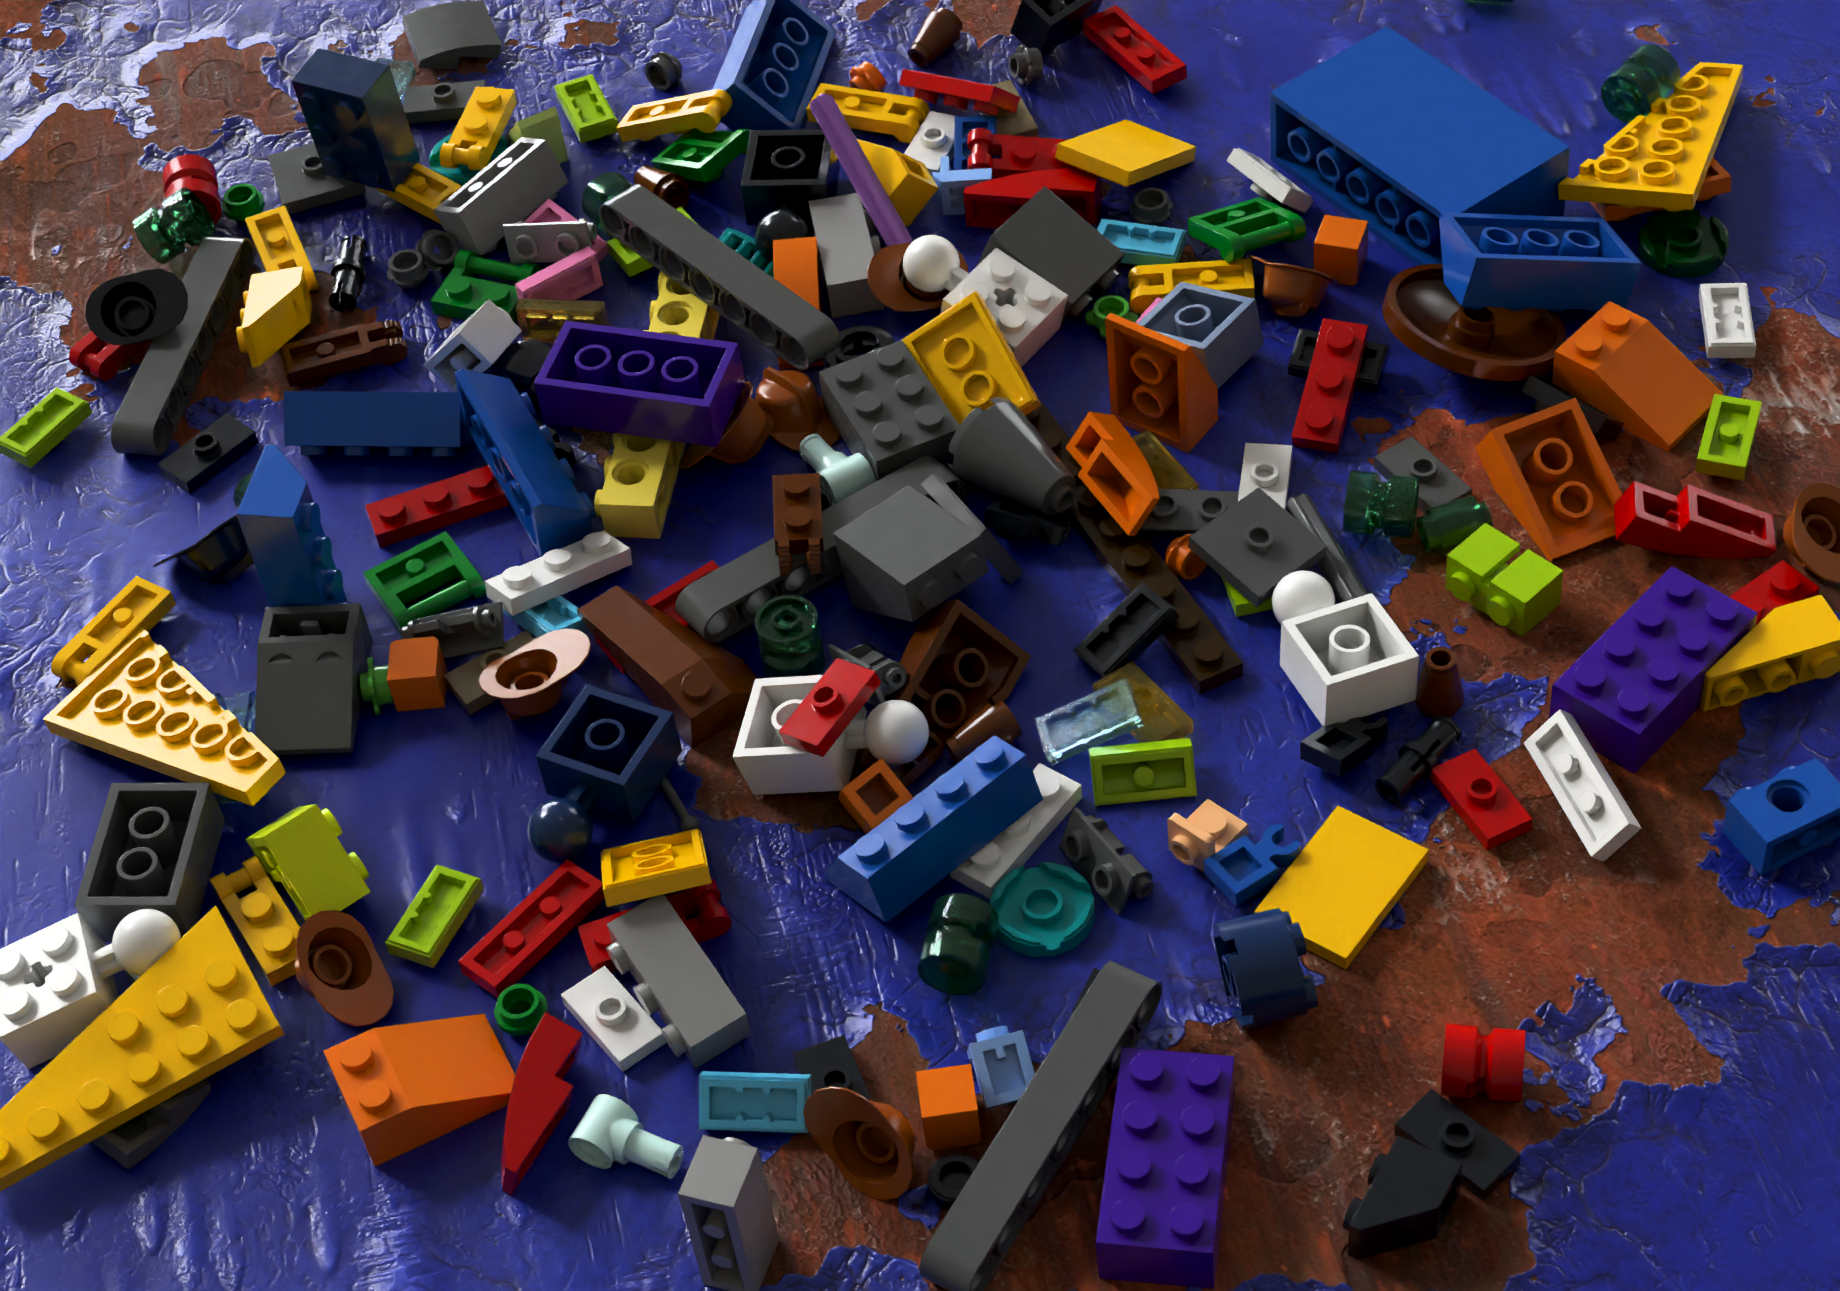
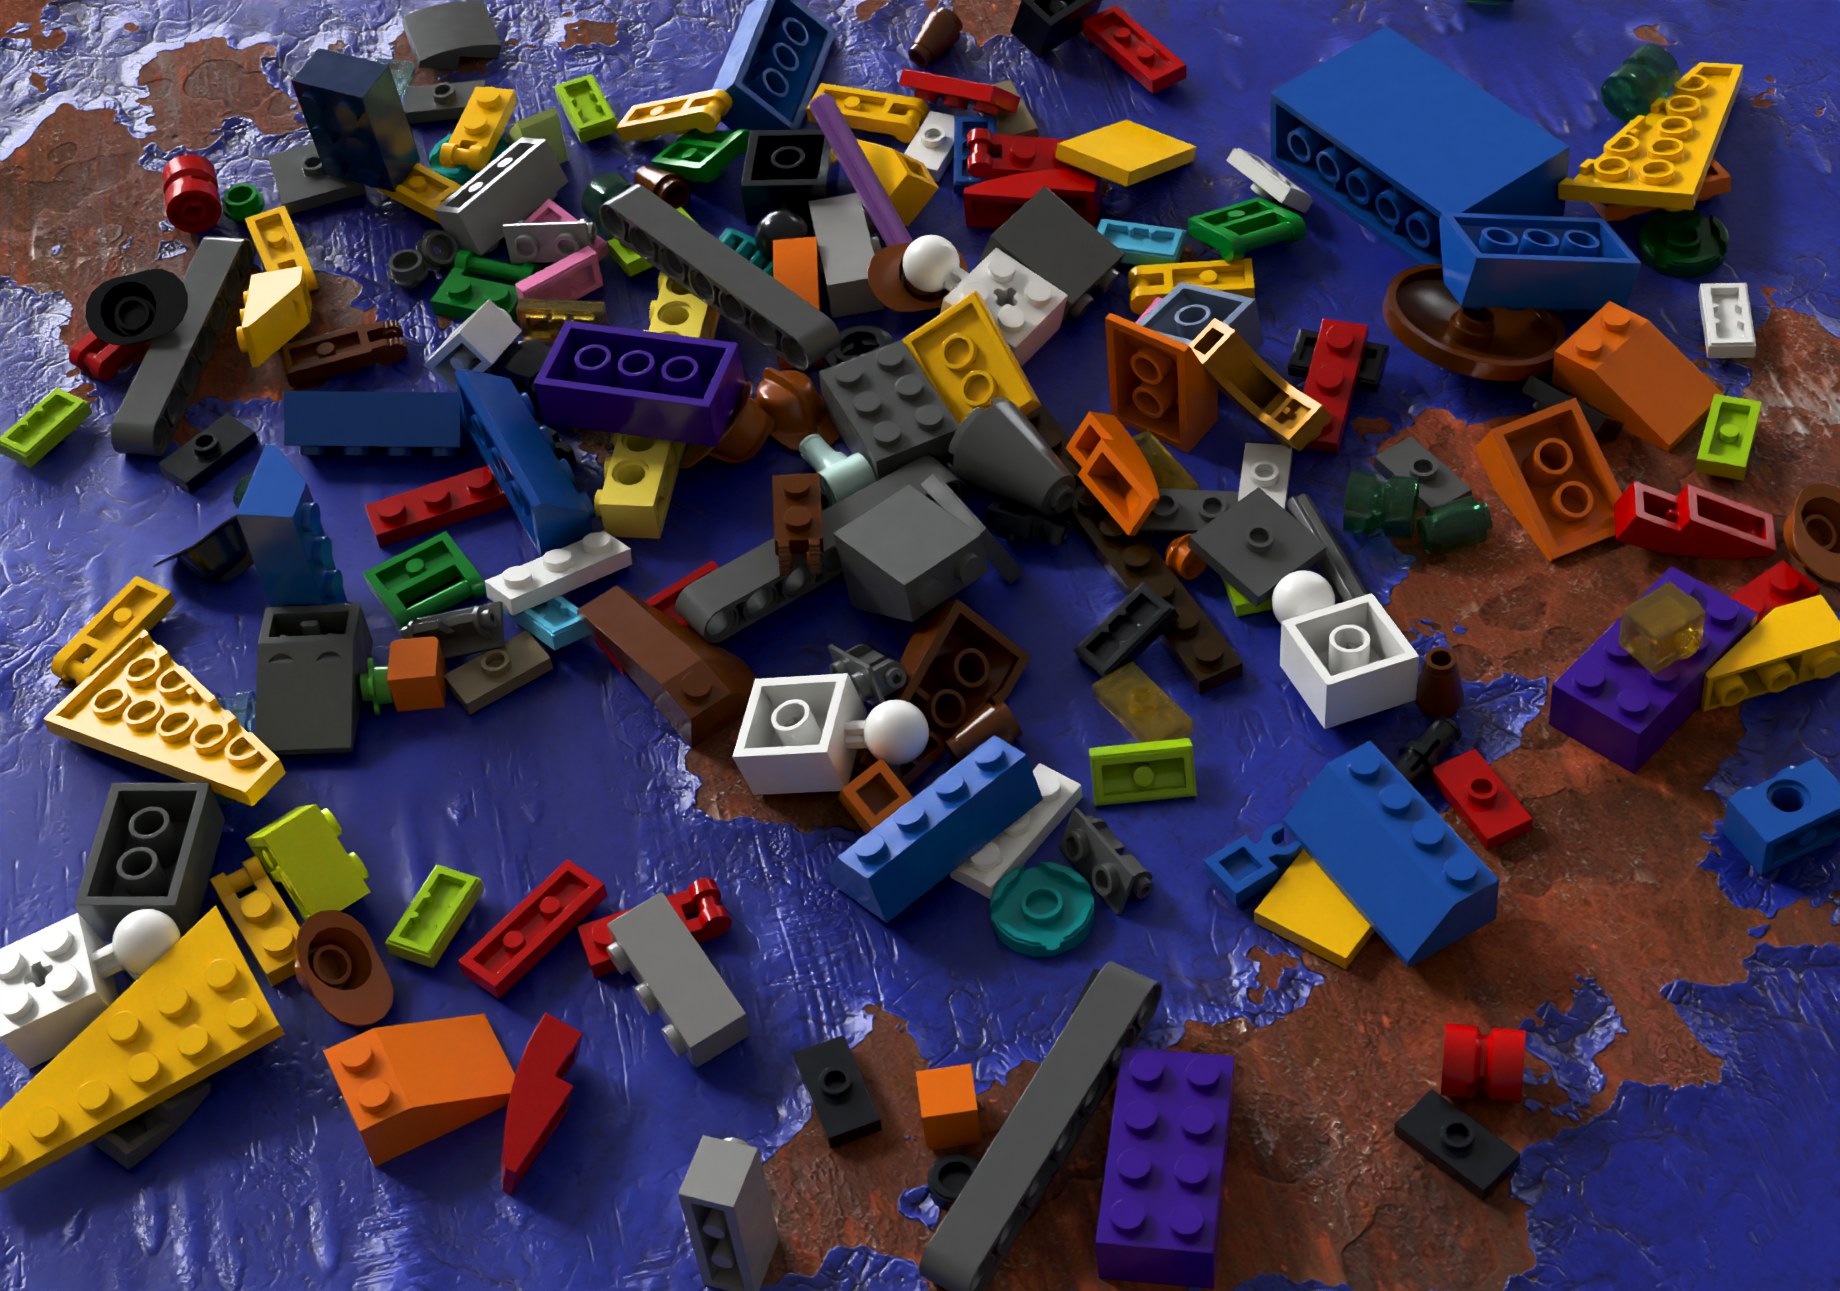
clear green wheel [133,187,215,264] -> none
black pin [328,235,368,312] -> none
dark orange piece [479,628,591,720] -> none
green plate [494,984,548,1036] -> none
dark blue brick [527,684,682,863] -> none
white plate [561,966,667,1072] -> none
light aqua pin [568,1094,684,1179] -> none
yellow tile [601,828,712,907] -> none
dark grey plate [645,51,682,91] -> none
dark grey hinge [660,776,700,831] -> none
medium azure plate [699,1071,811,1133] -> none
clear green wheel [754,595,826,678] -> none
red plate [778,658,881,757] -> none
dark orange piece [803,1086,915,1200] -> none
orange plate [849,61,887,92] -> none
wheel [917,893,999,995] -> none
light blue bracket [932,156,993,215] -> none
light blue bracket [967,1026,1035,1111] -> none
dark grey plate [1009,44,1043,86] -> none
clear light blue plate [1035,678,1143,765] -> none
bright green plate [1085,295,1138,338] -> none
dark grey plate [1130,187,1173,226] -> none
light nougat bracket [1167,799,1248,872] -> none
dark blue brick [1213,908,1318,1030] -> none
dark orange piece [1249,255,1338,317] -> none
black plate [1300,716,1388,777] -> none
orange piece [1314,215,1368,286] -> none
black slope [1343,1136,1462,1260] -> none
lime piece [1445,523,1563,637] -> none
white plate [1524,709,1641,862] -> none
none -> pearl gold arch [1189,318,1333,452]
none -> blue slope [1283,741,1499,968]
none -> clear yellow brick [1619,581,1706,674]

